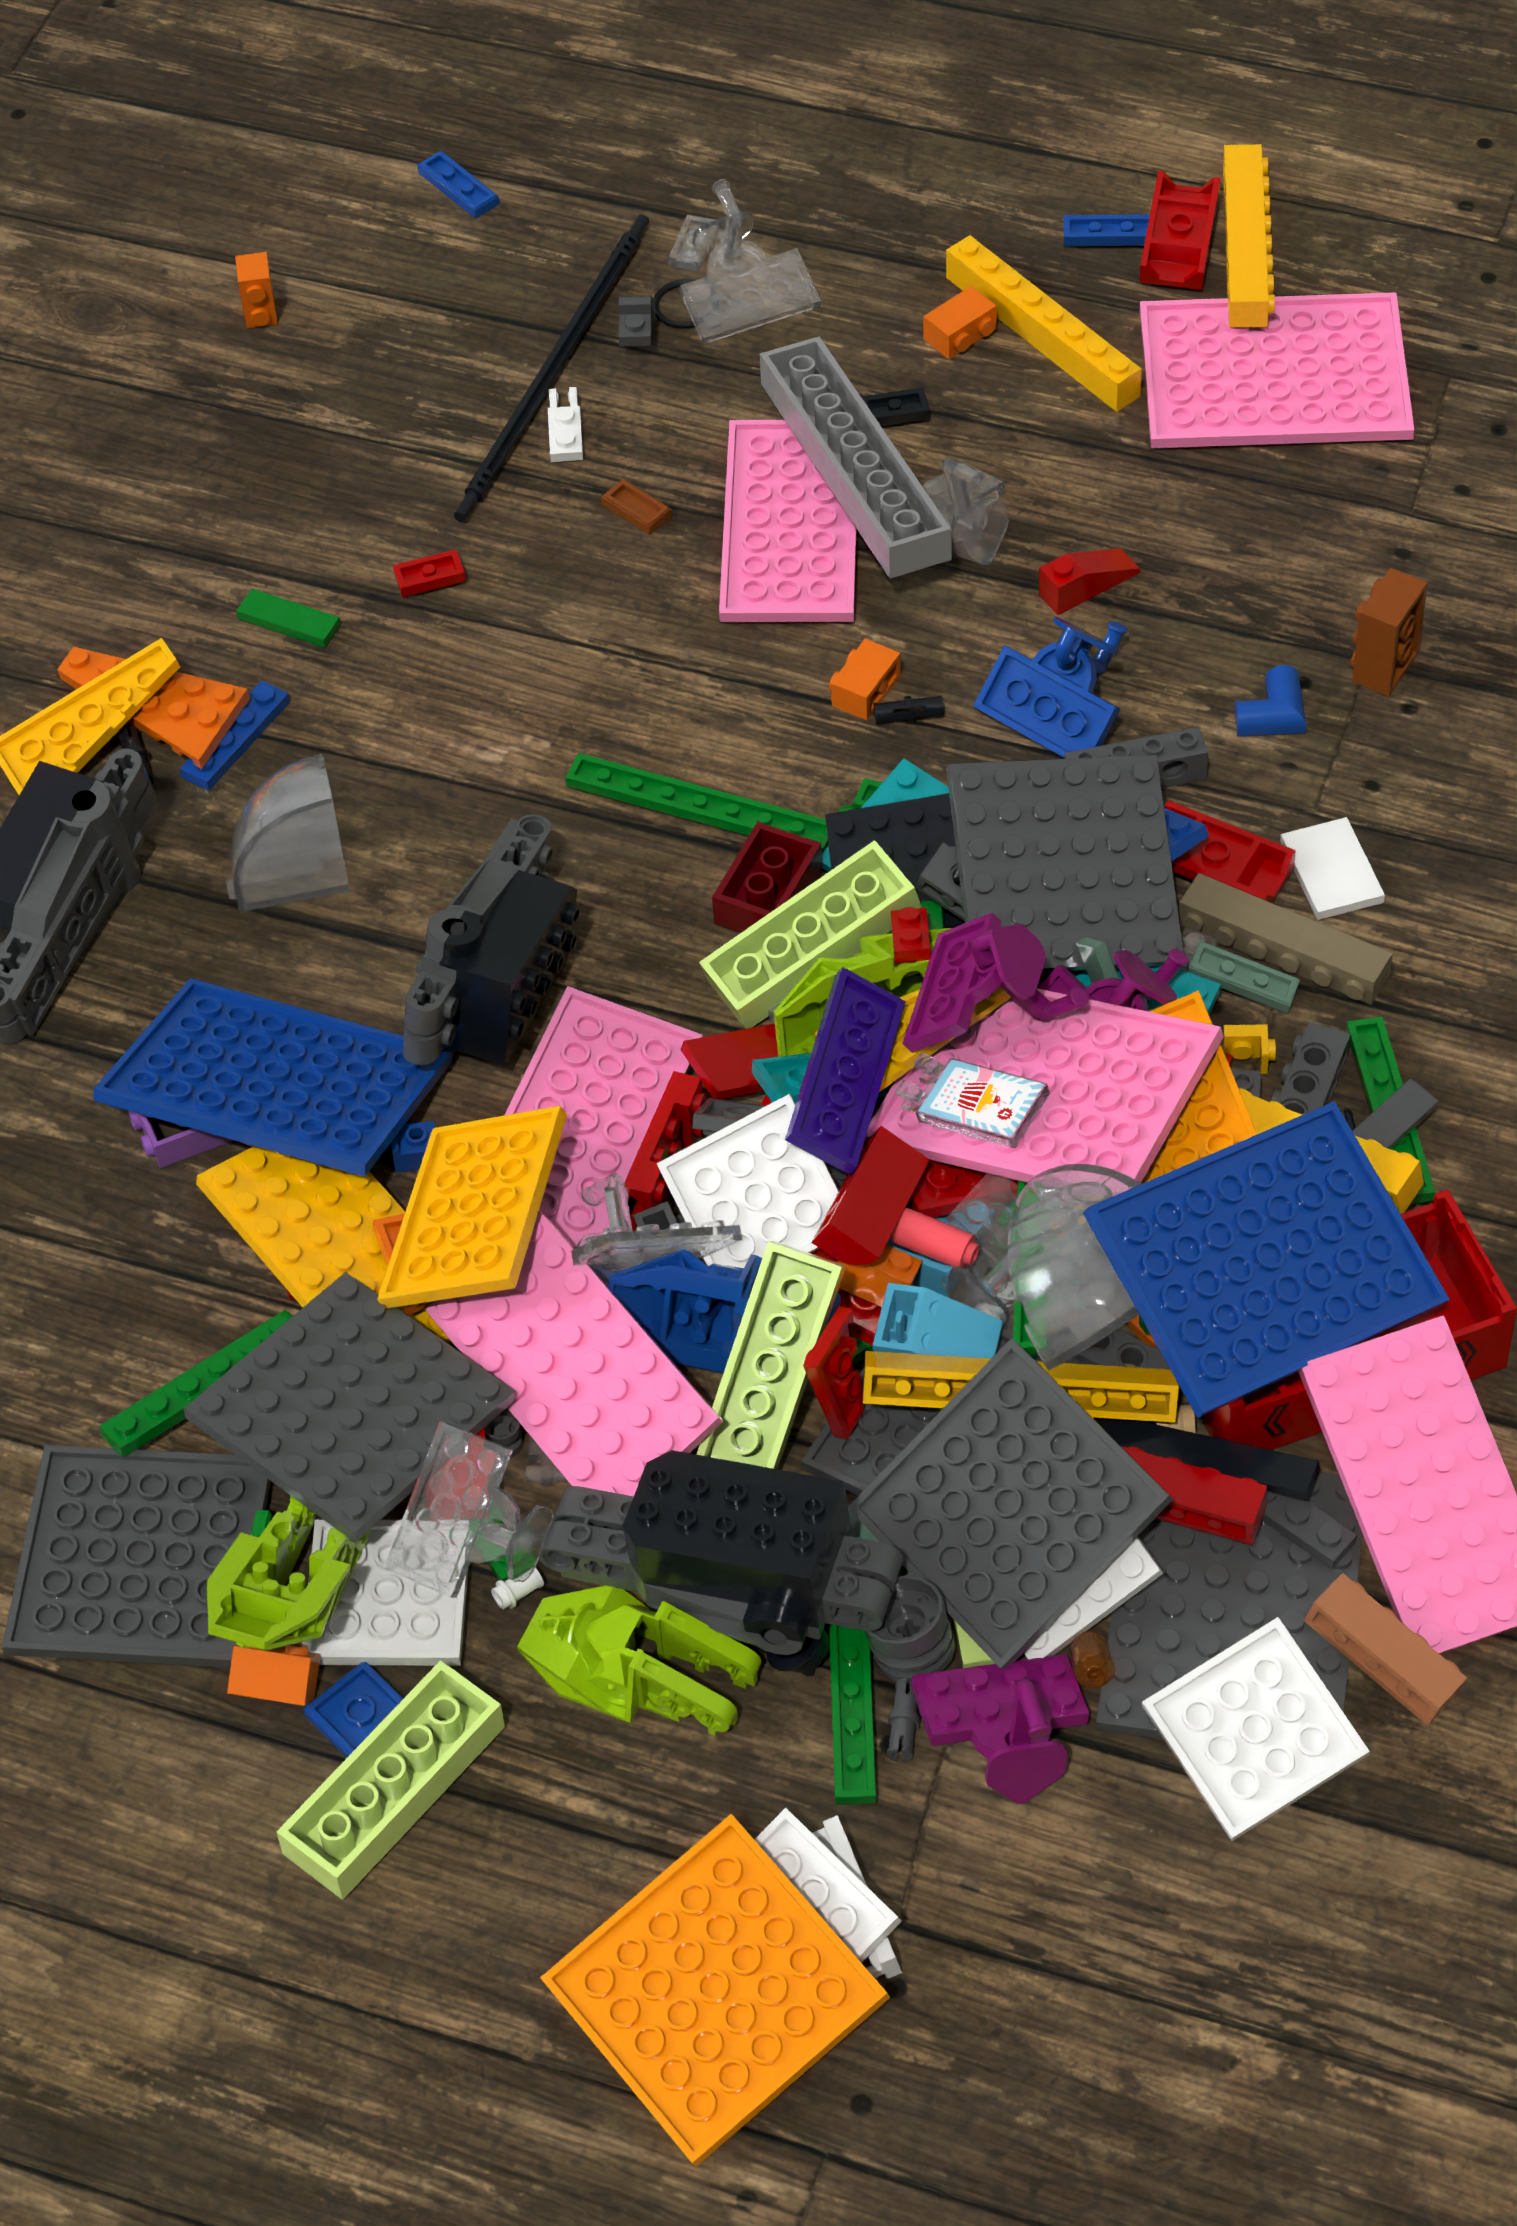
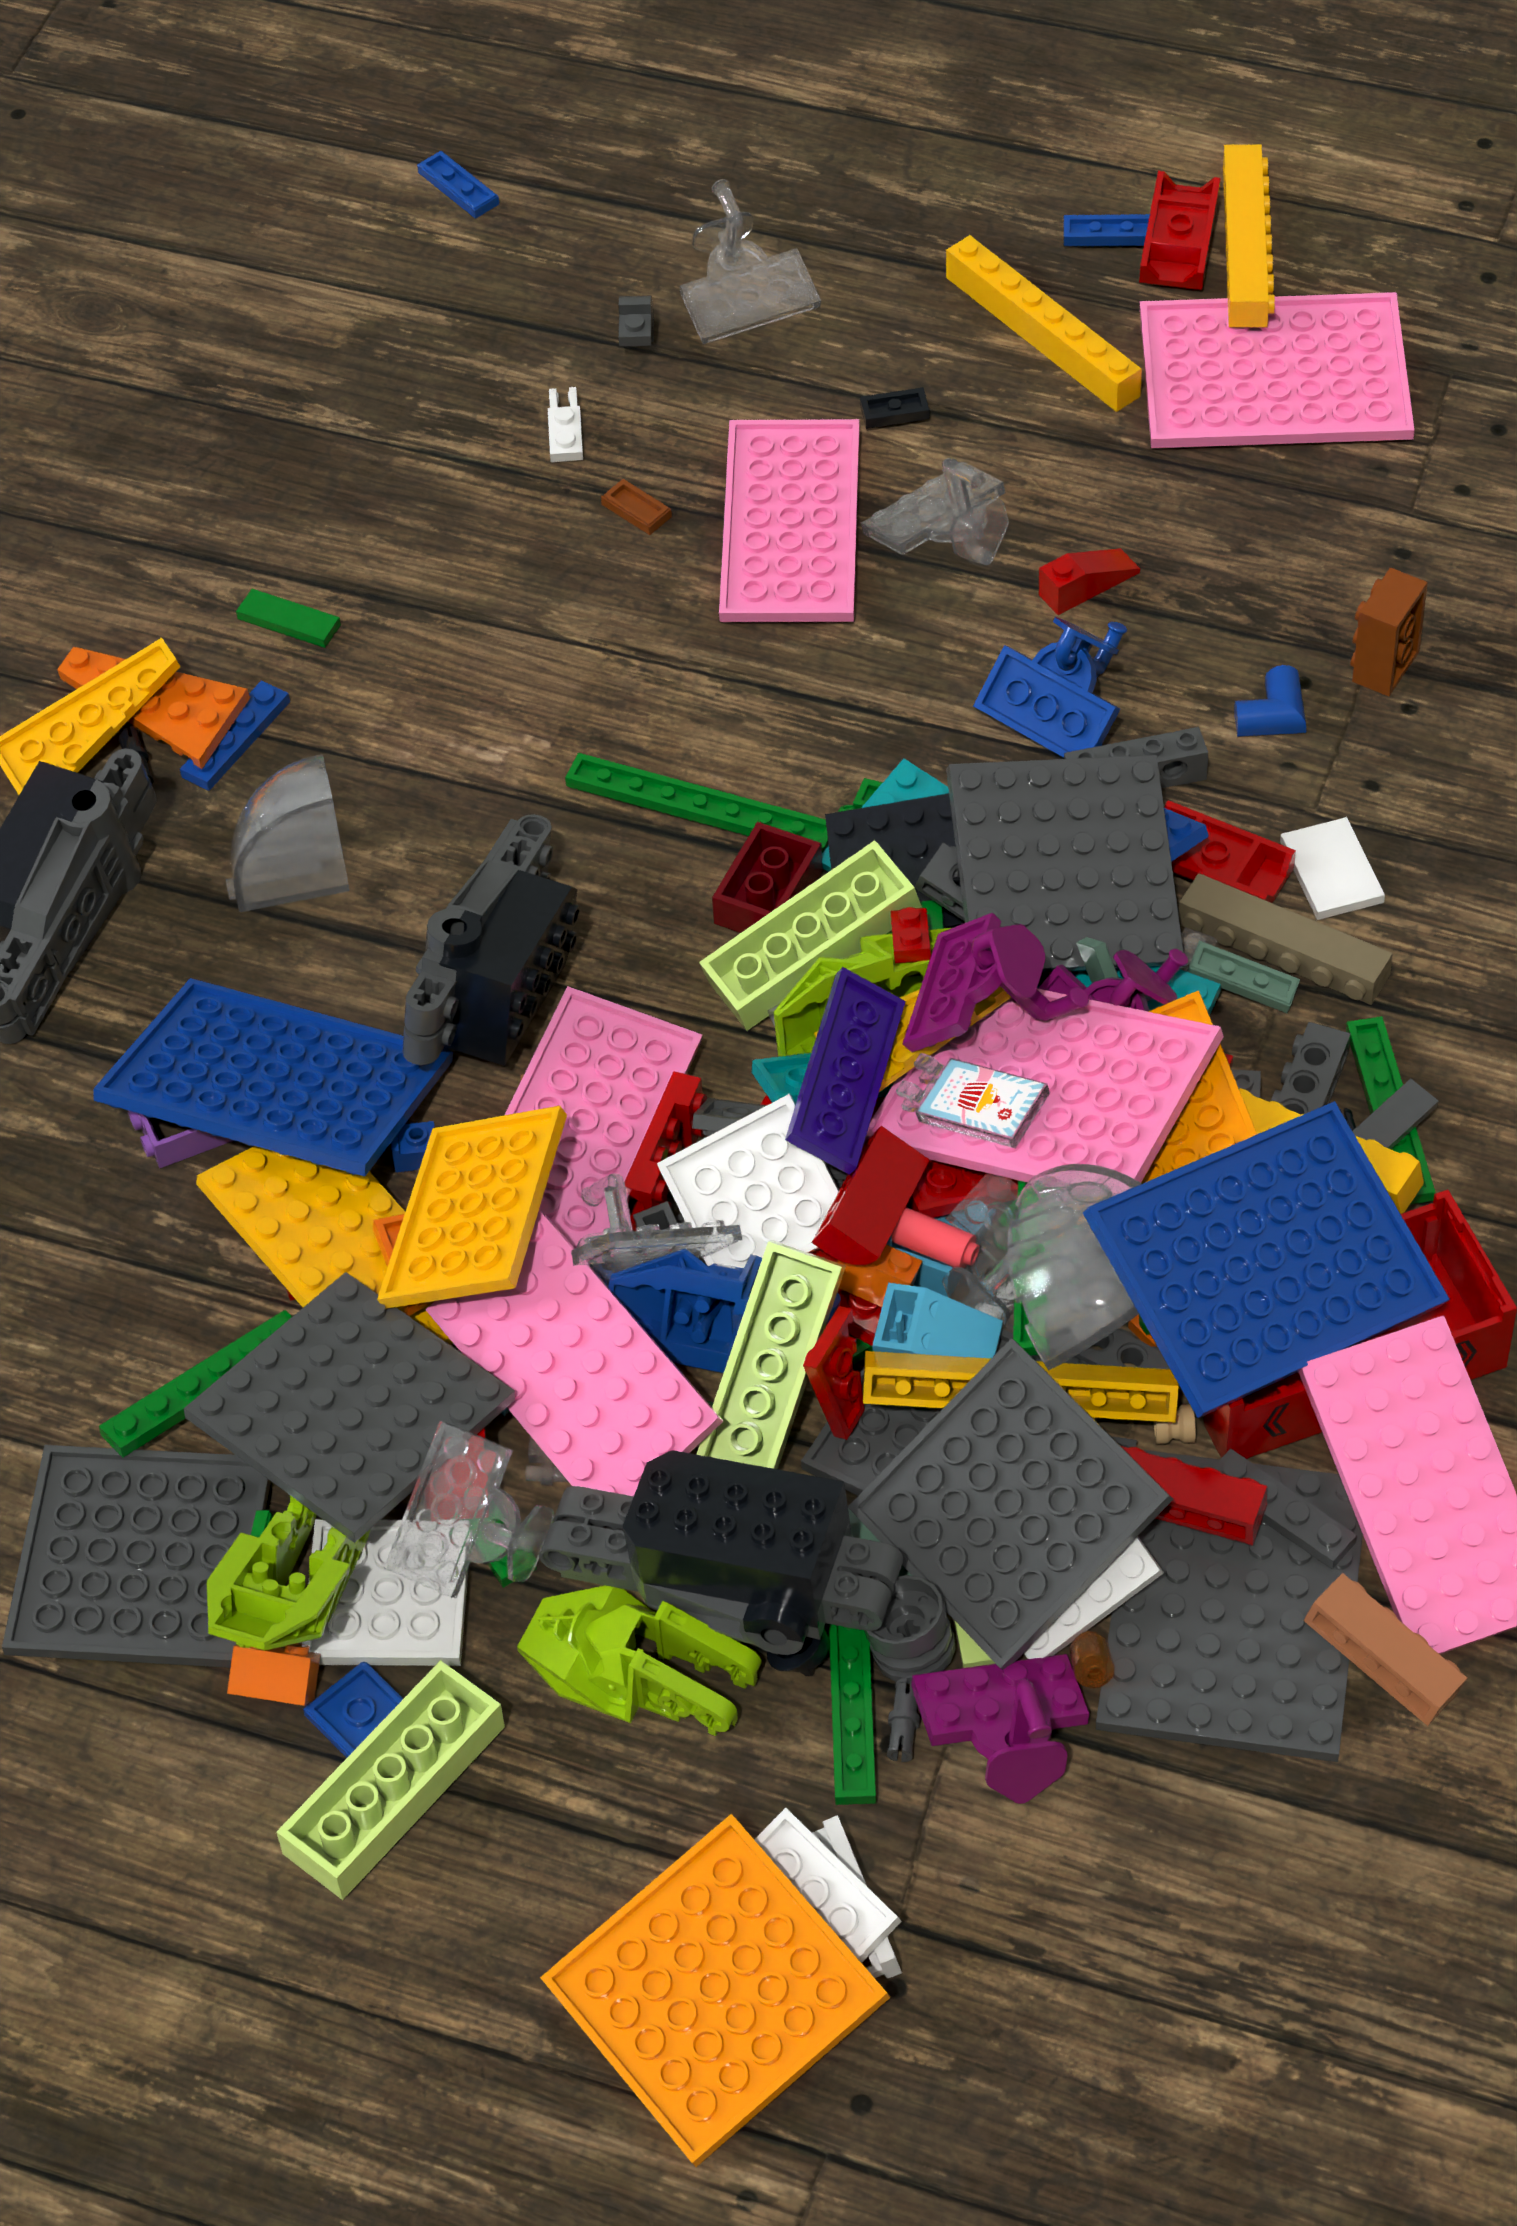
orange brick [235,252,278,329] -> none
red plate [392,549,466,597] -> none
black axle [454,214,649,522] -> none
dark grey wheel [485,1408,523,1459] -> none
white pin [491,1564,544,1610] -> none
black tyre [653,279,718,328] -> none
clear plate [669,215,718,272] -> none
red tile [680,1024,778,1099] -> none
light grey brick [760,336,952,578] -> none
orange brick [829,639,901,720] -> none
black pin [873,695,944,724] -> none
orange brick [923,286,997,359] -> none
black tile [1094,1418,1320,1500] -> none
white plate [1142,1617,1370,1841] -> none
yellow bracket [1222,1024,1276,1074] -> none

